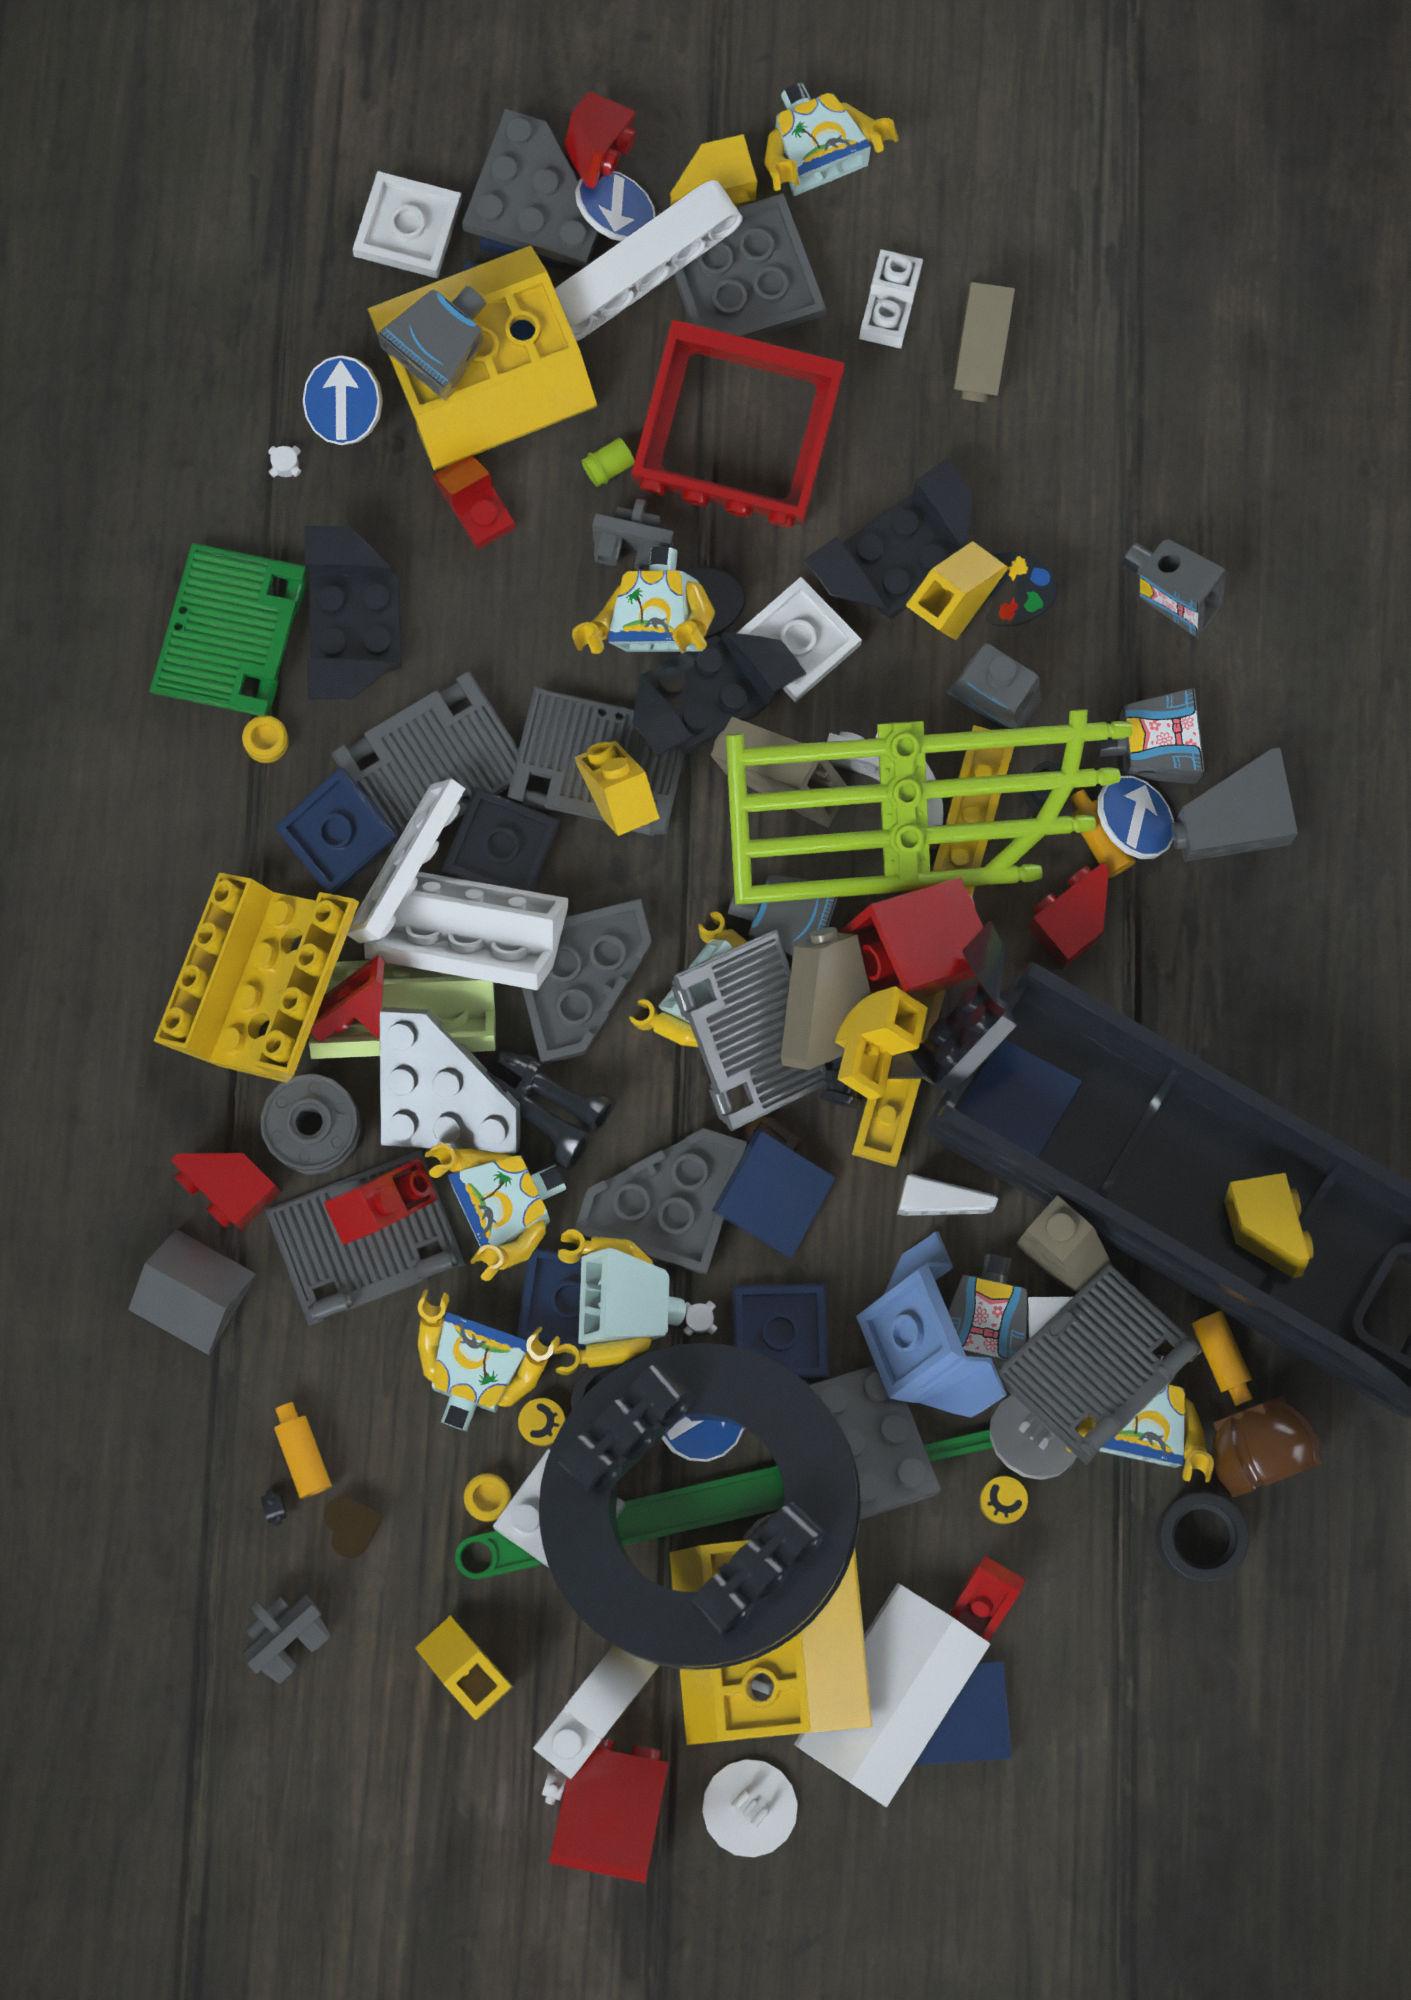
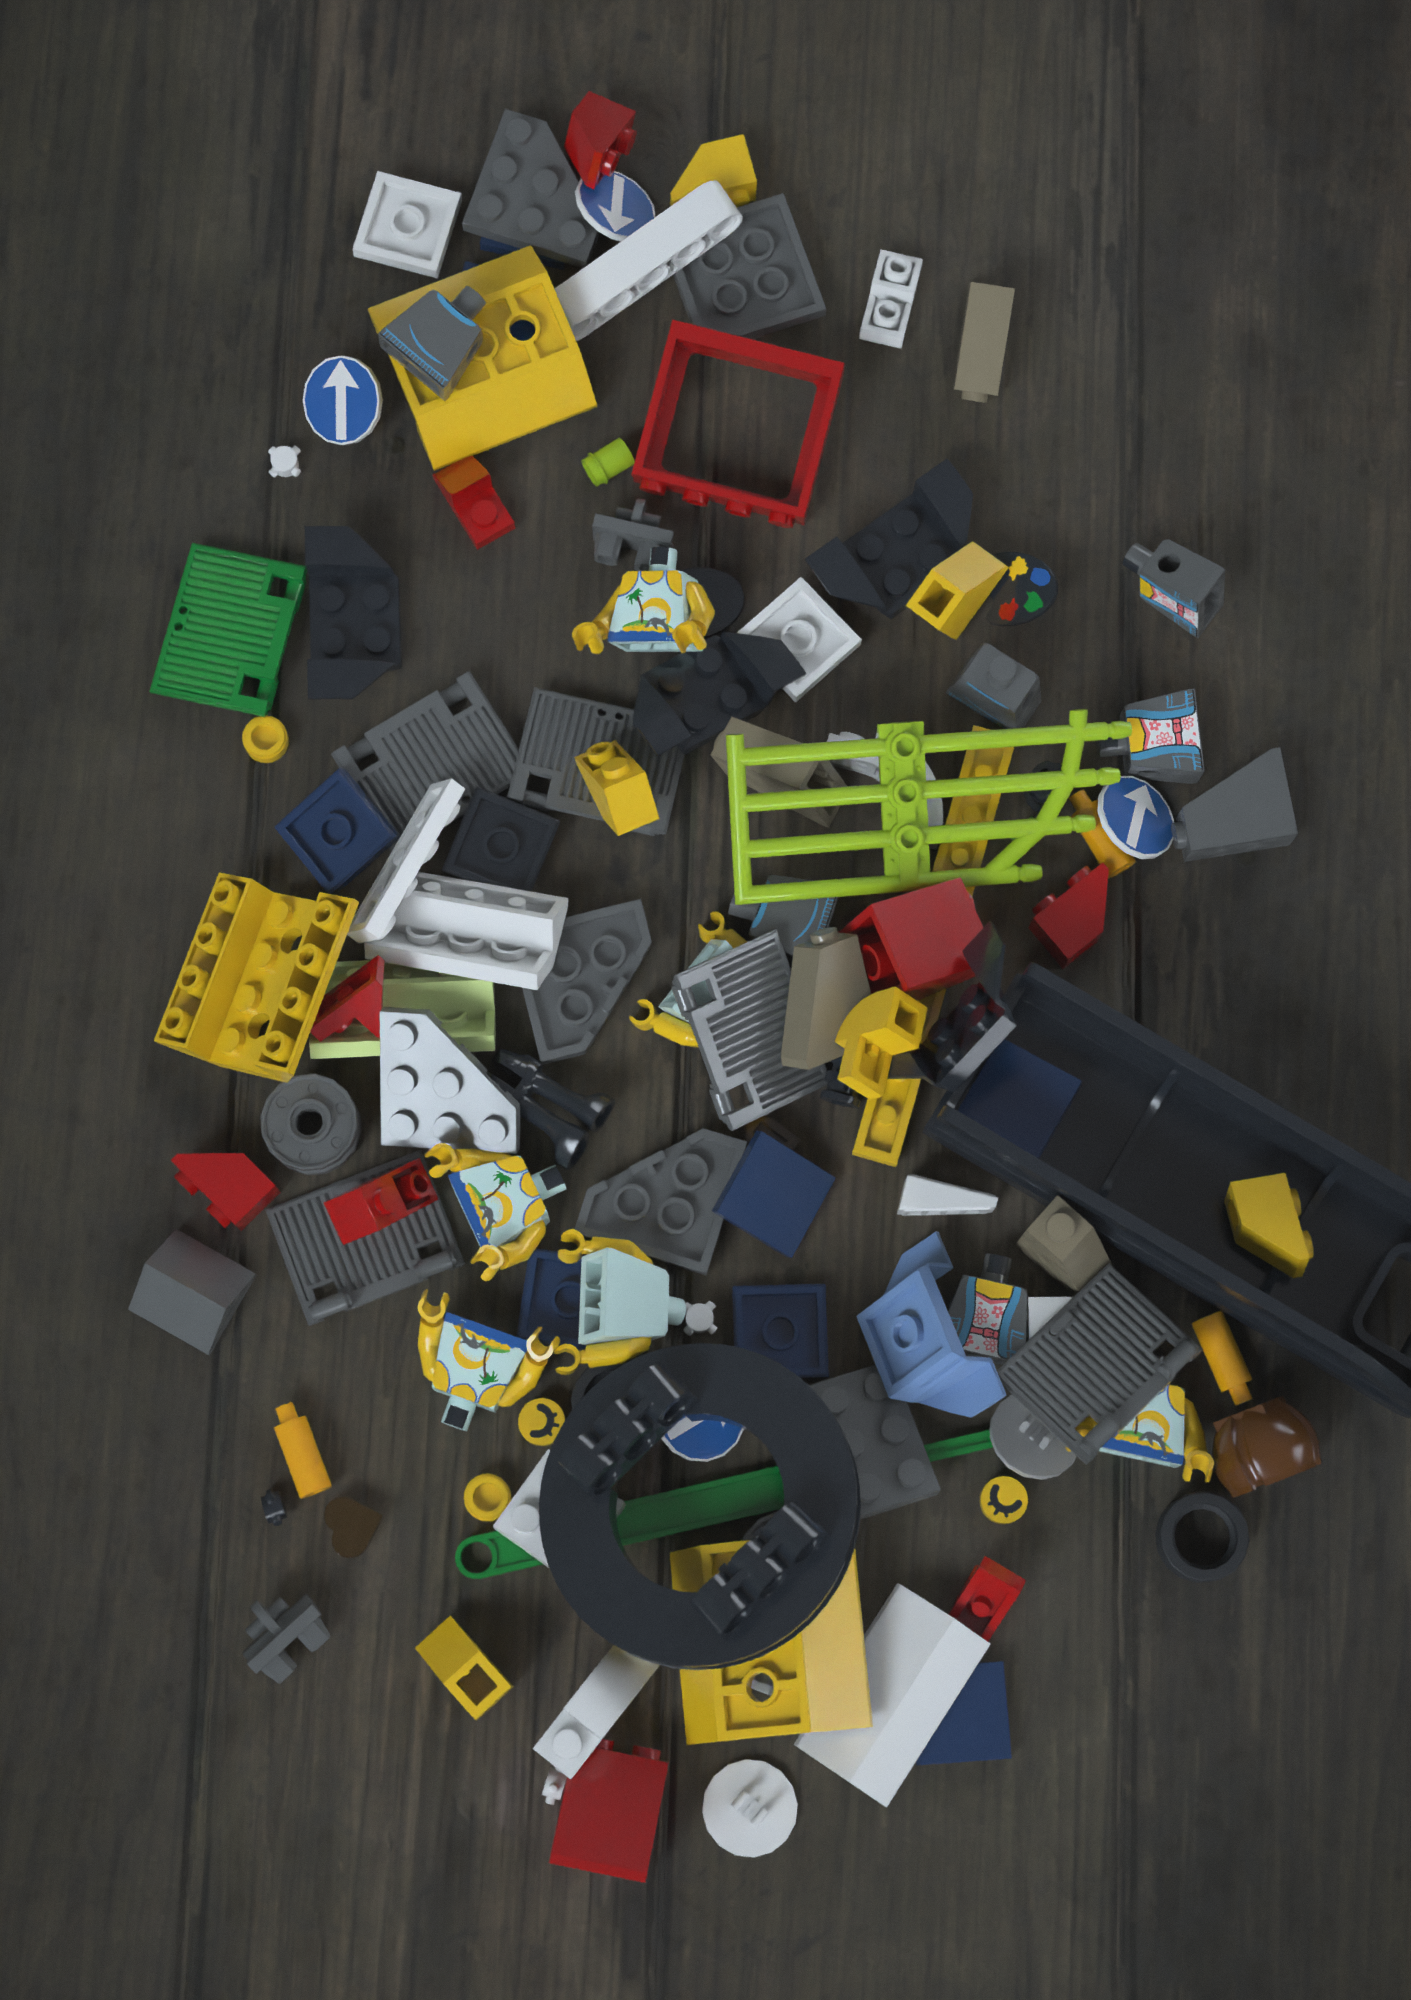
torso [764,83,899,196] -> none

